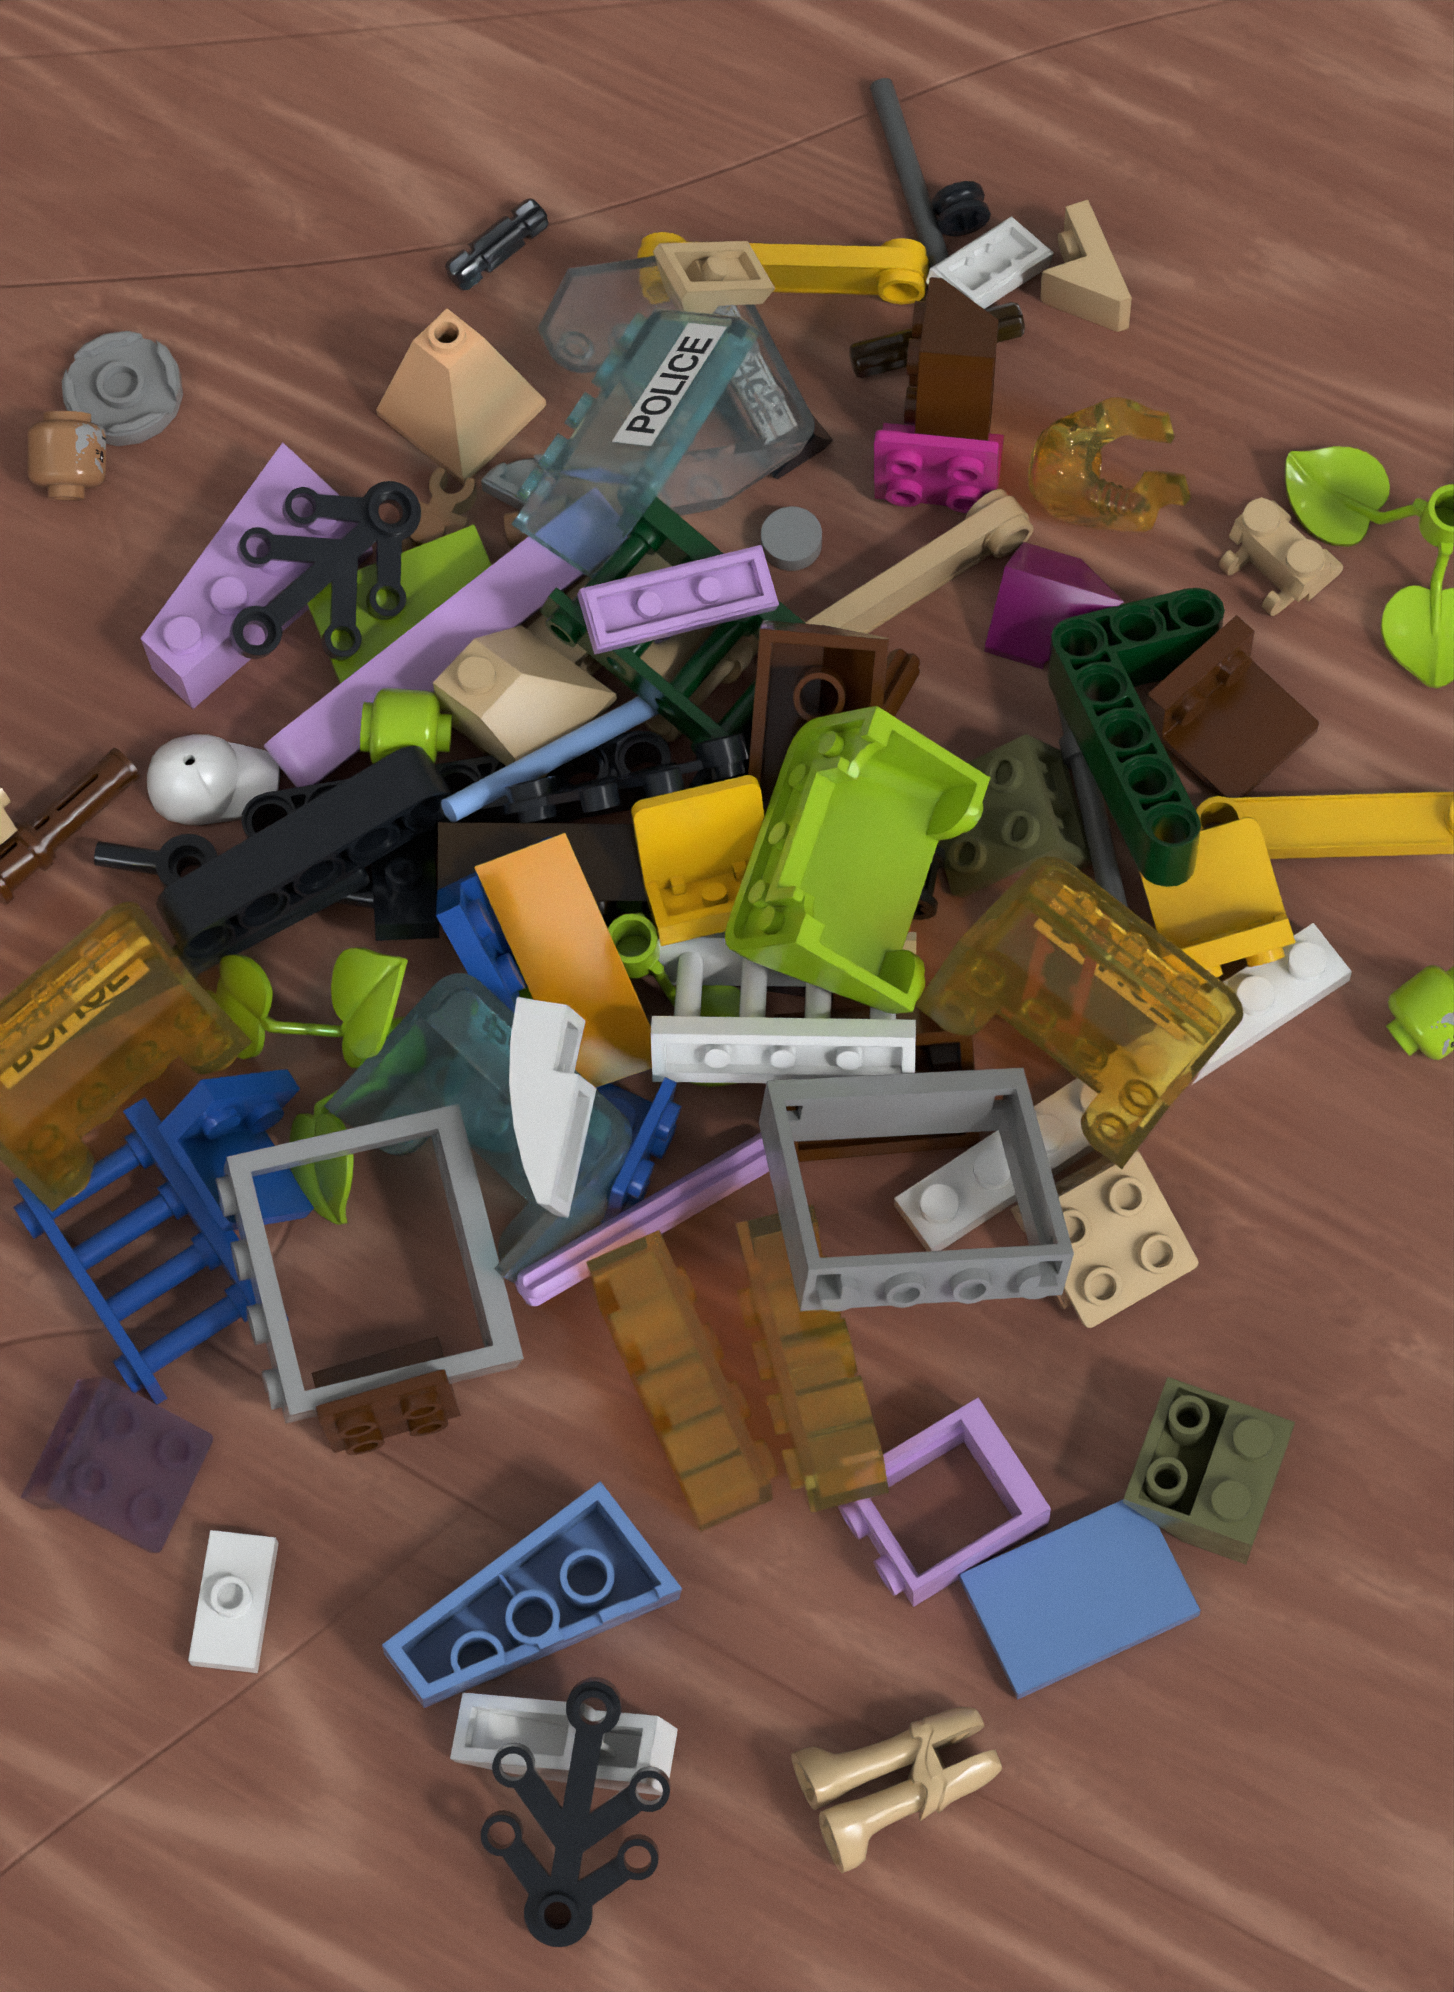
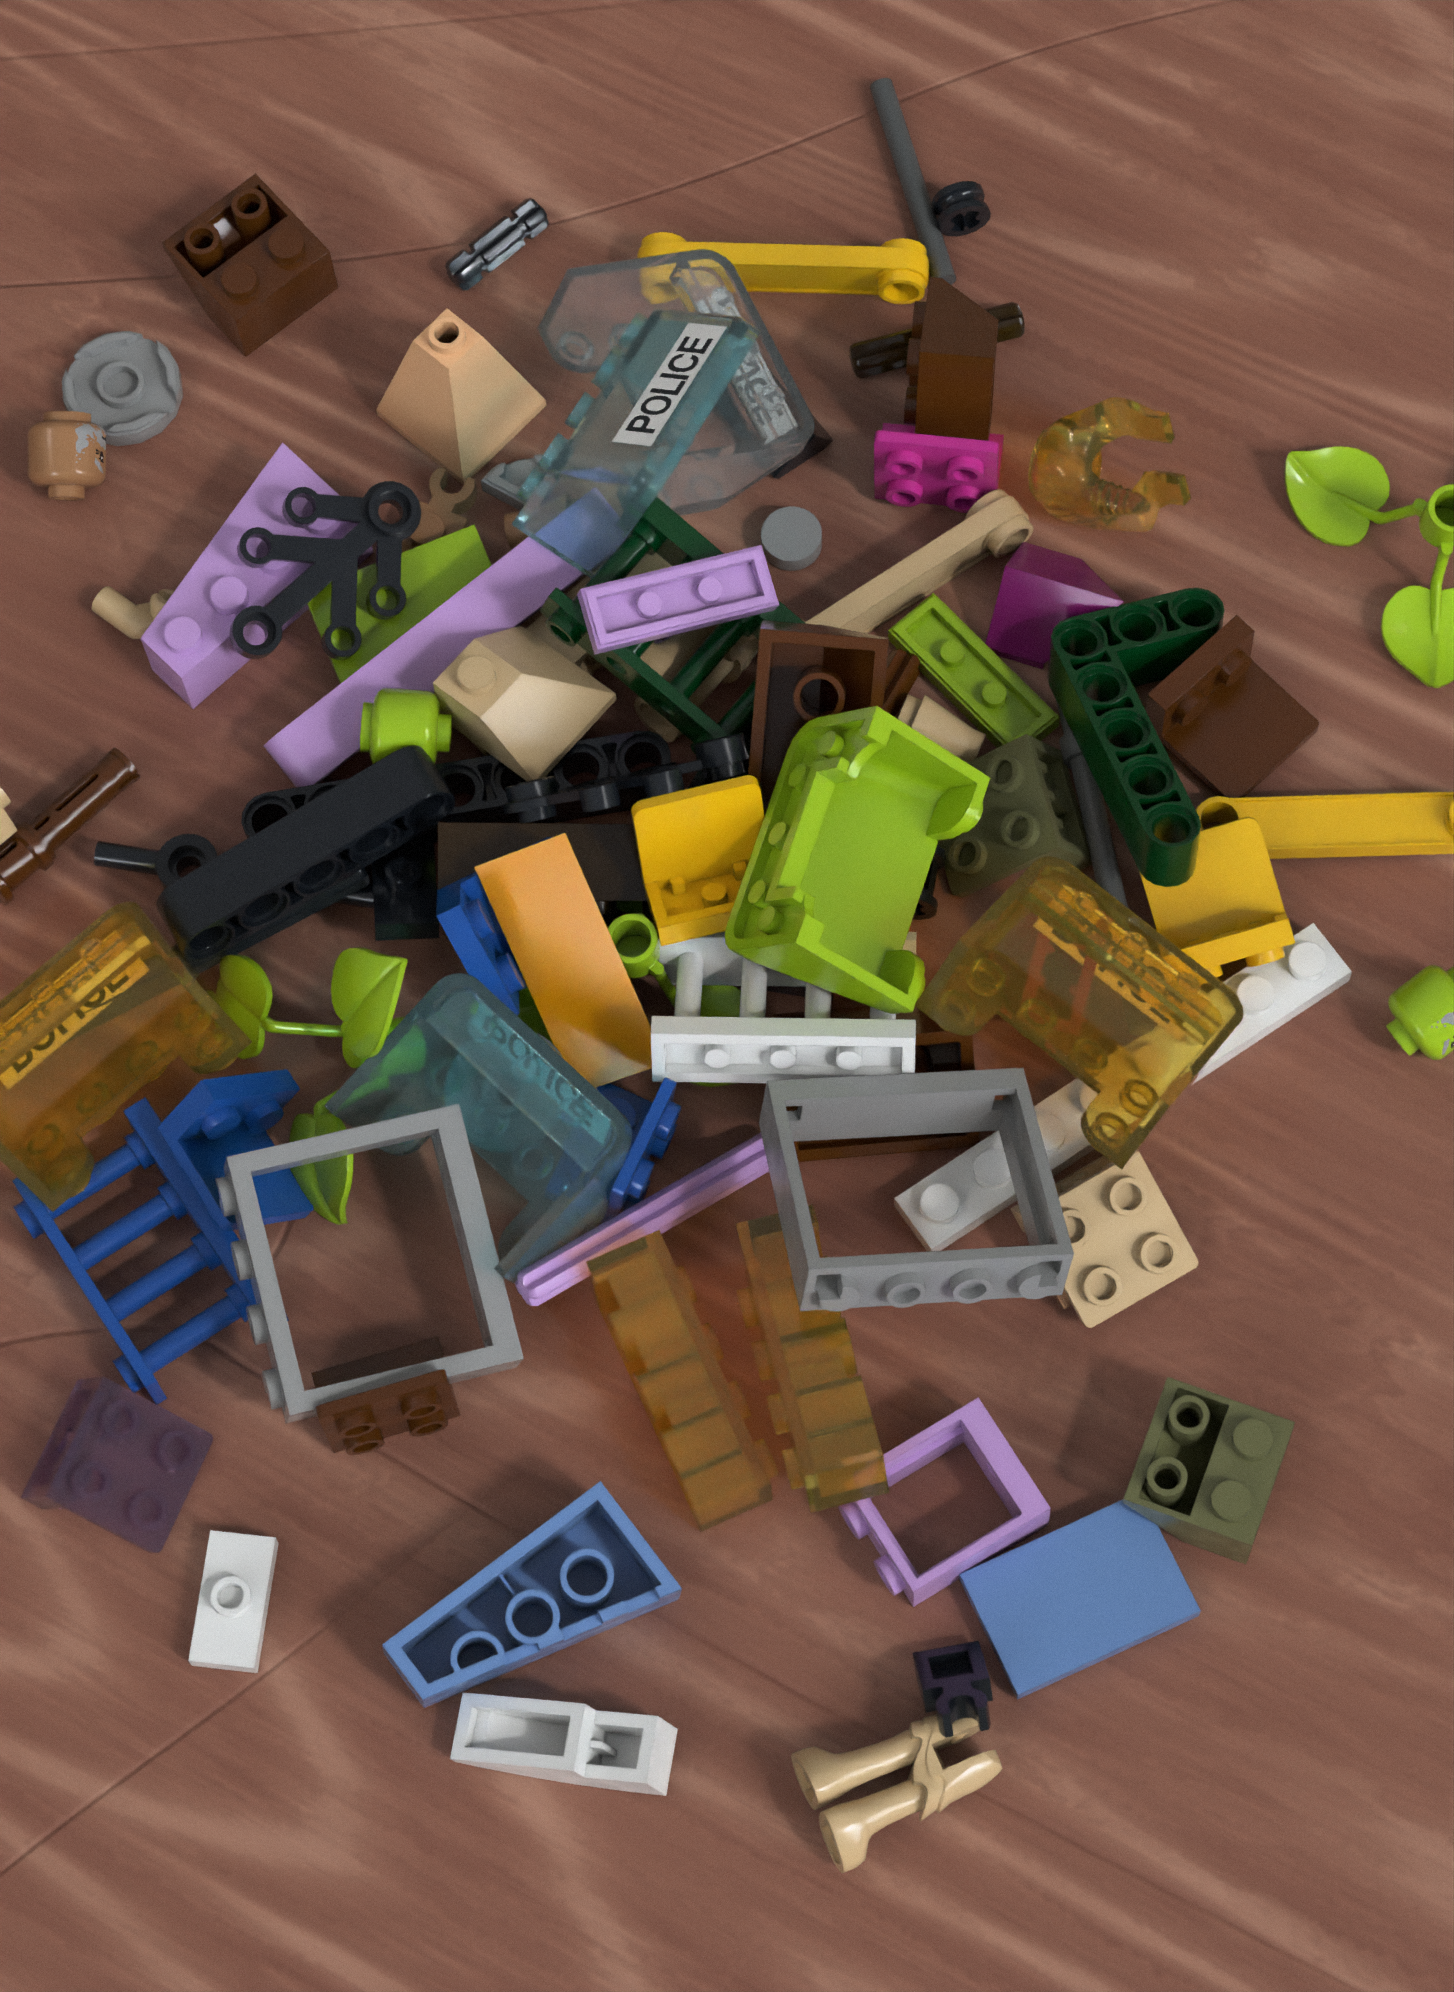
white cap [147,734,280,825] -> none
light blue bar [441,696,659,823] -> none
black plant [480,1677,671,1947] -> none
white slope [509,997,597,1218] -> none
tan slope [653,241,775,326] -> none
white plate [926,216,1054,309] -> none
tan slope [1040,200,1132,332] -> none
tan piece [1219,497,1343,616] -> none
none -> tan arm [91,586,174,639]
none -> reddish brown slope [162,173,338,357]
none -> lime tile [888,593,1060,748]
none -> tan cone [898,694,986,763]
none -> black plate [913,1641,993,1738]

